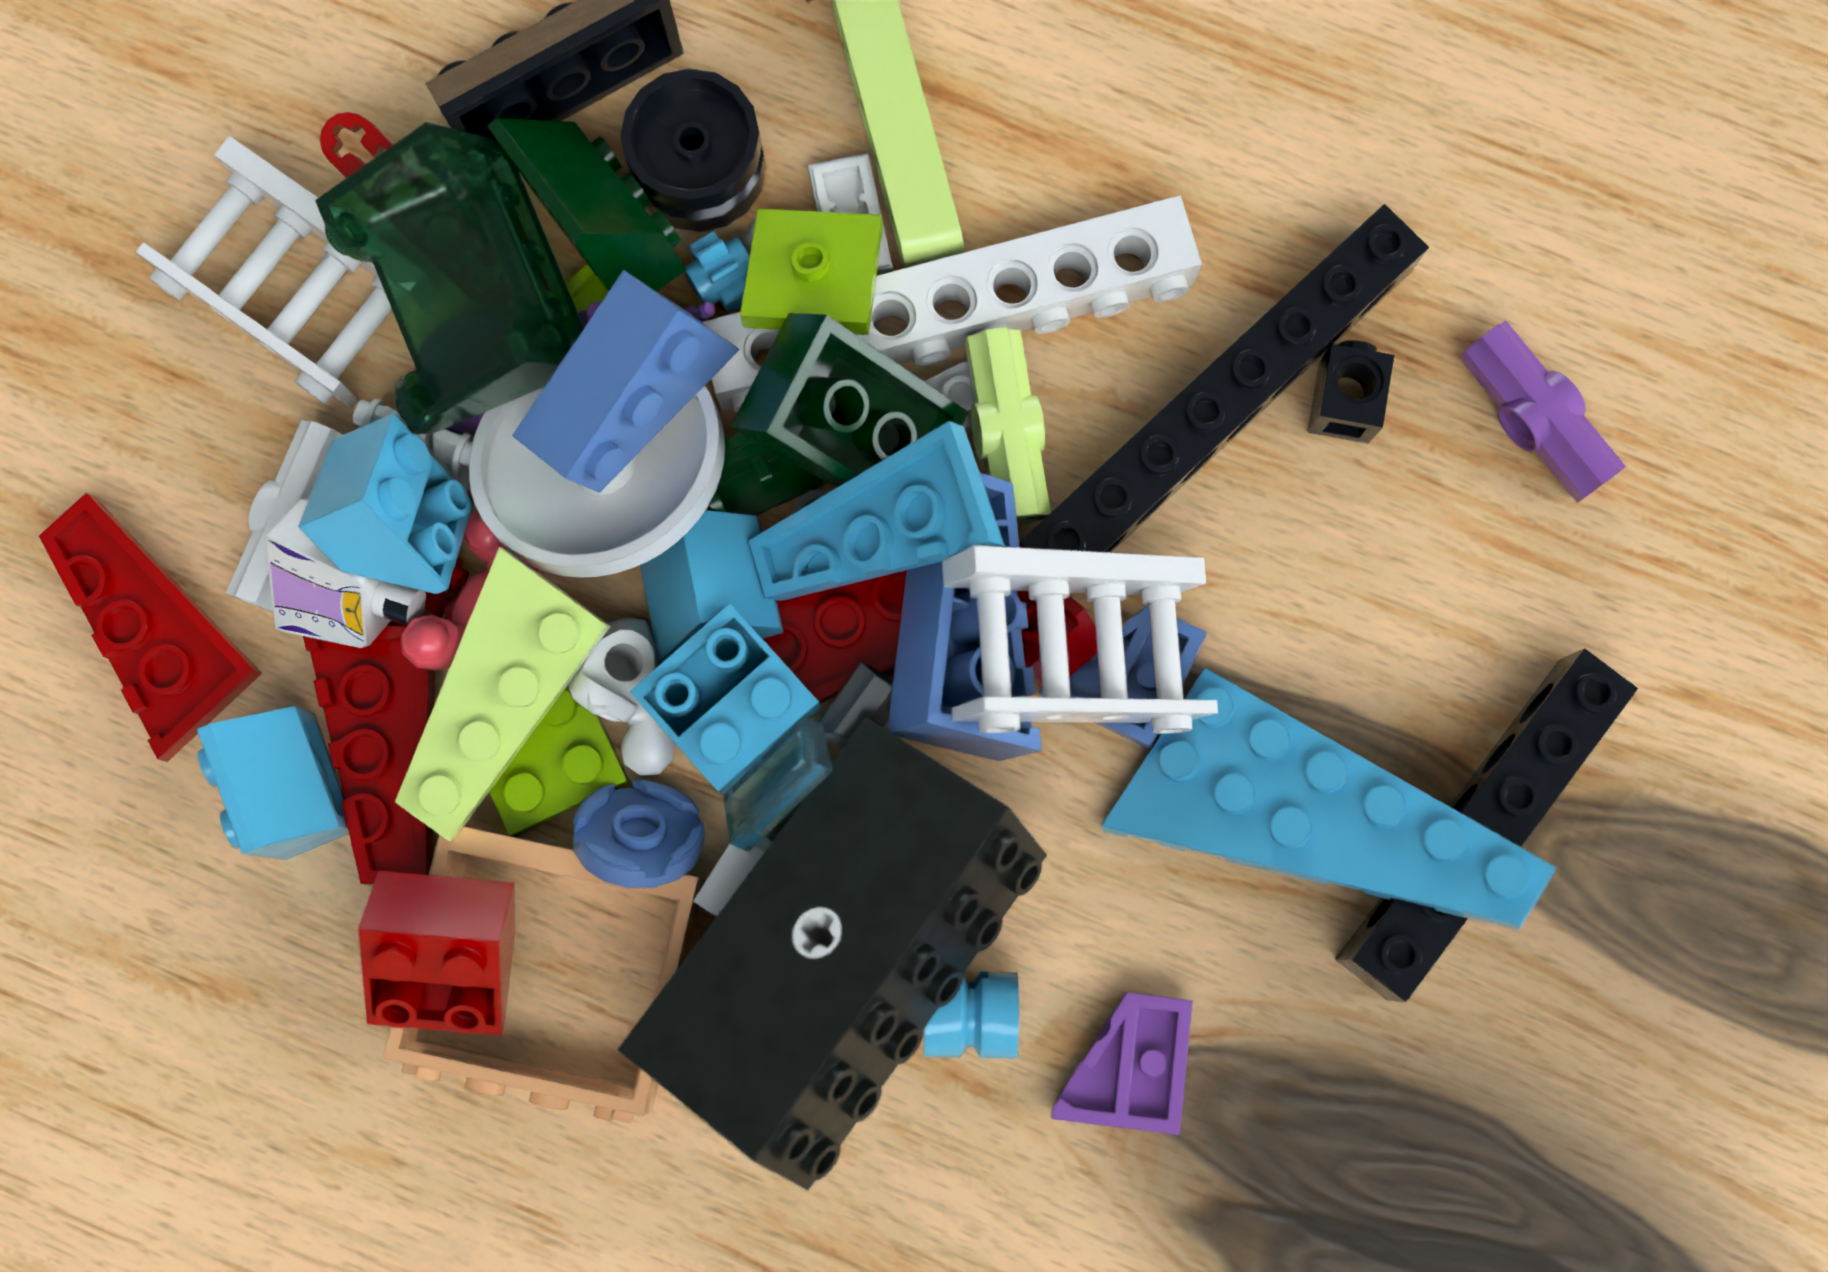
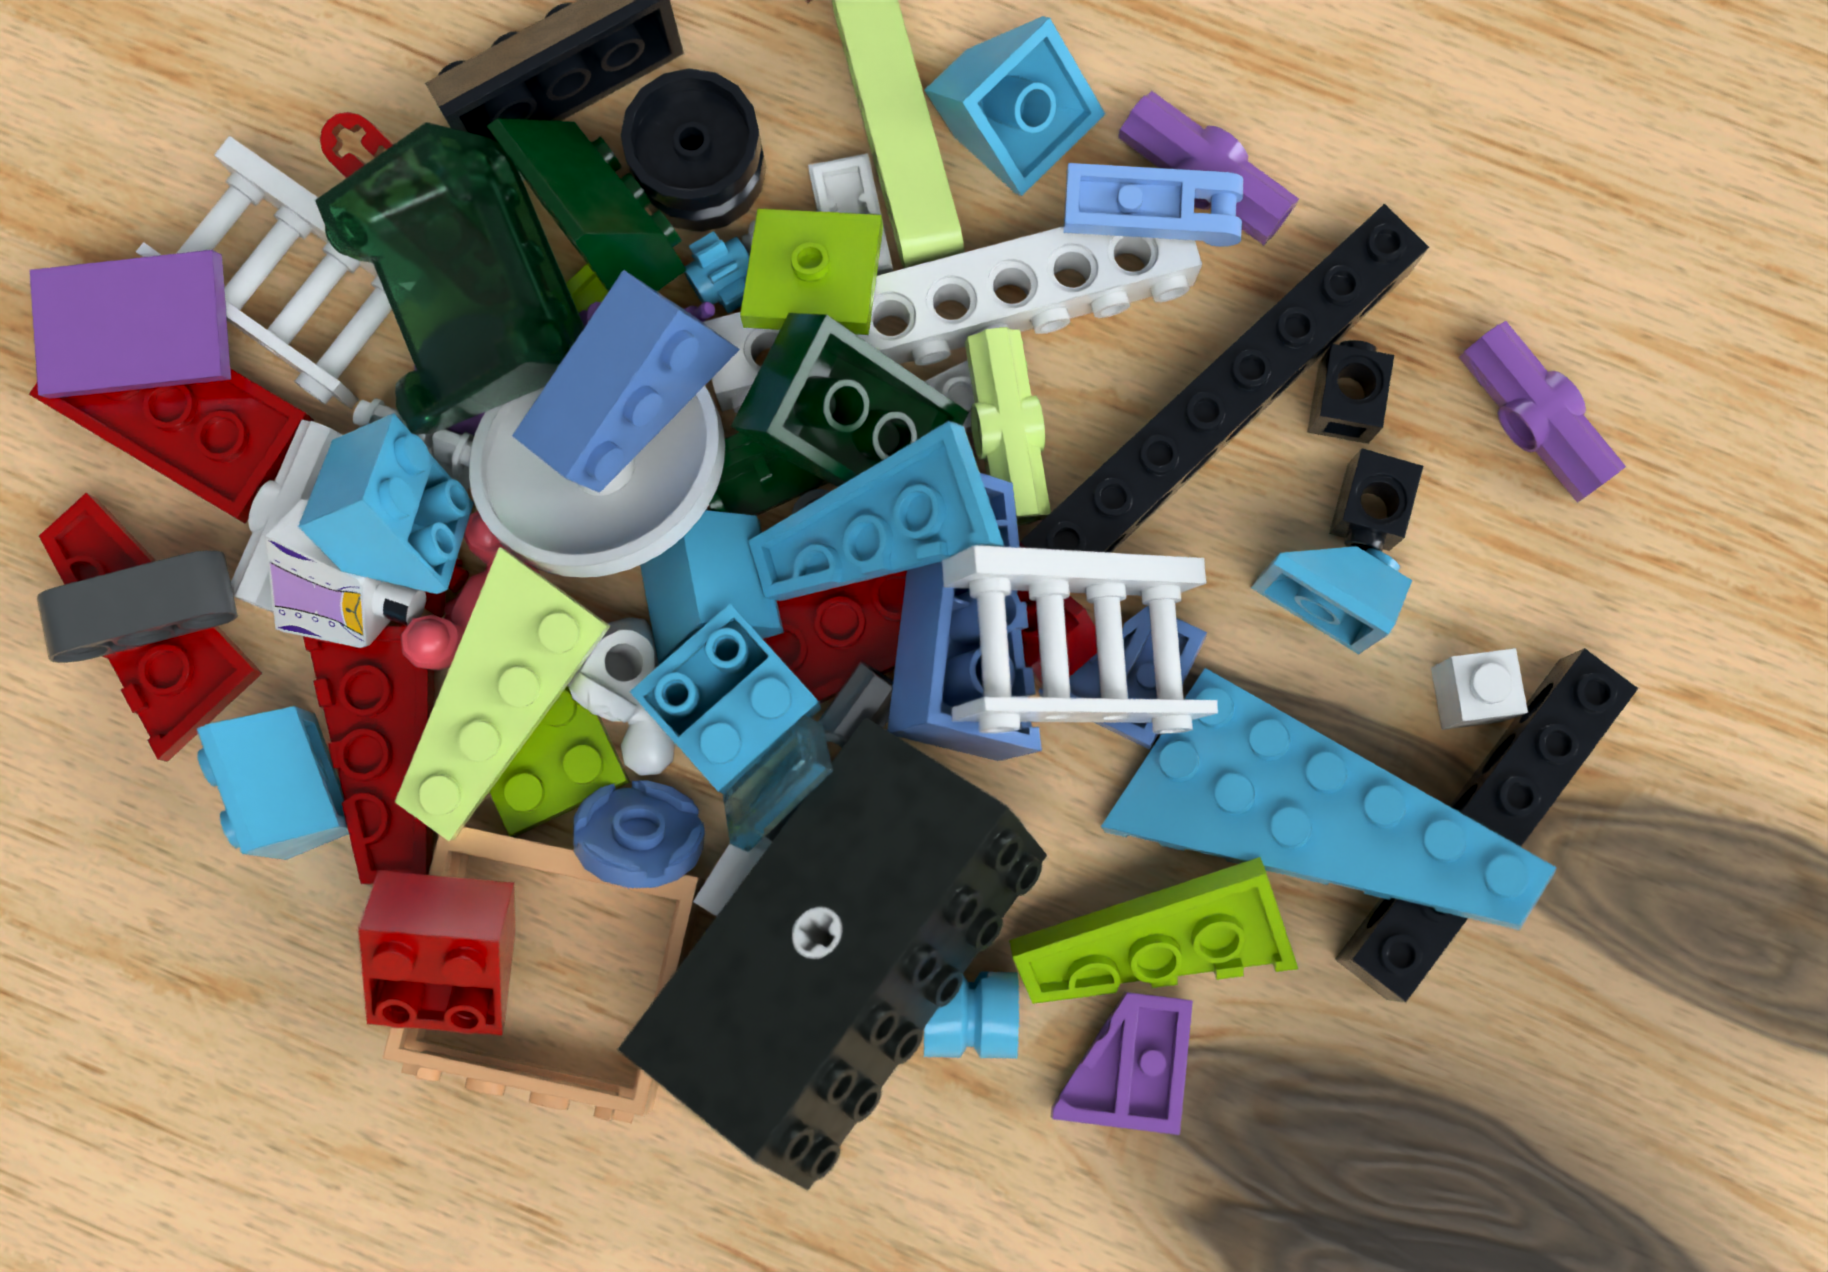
none -> medium lavender tile [29,250,231,398]
none -> red plate [29,368,314,524]
none -> dark grey beam [37,550,238,663]
none -> medium azure slope [924,16,1105,196]
none -> lime wing [1009,857,1298,1004]
none -> light blue plate [1063,163,1244,247]
none -> medium lavender piece [1118,91,1299,245]
none -> medium azure slope [1251,546,1412,654]
none -> black brick [1329,448,1424,552]
none -> white brick [1431,648,1528,730]

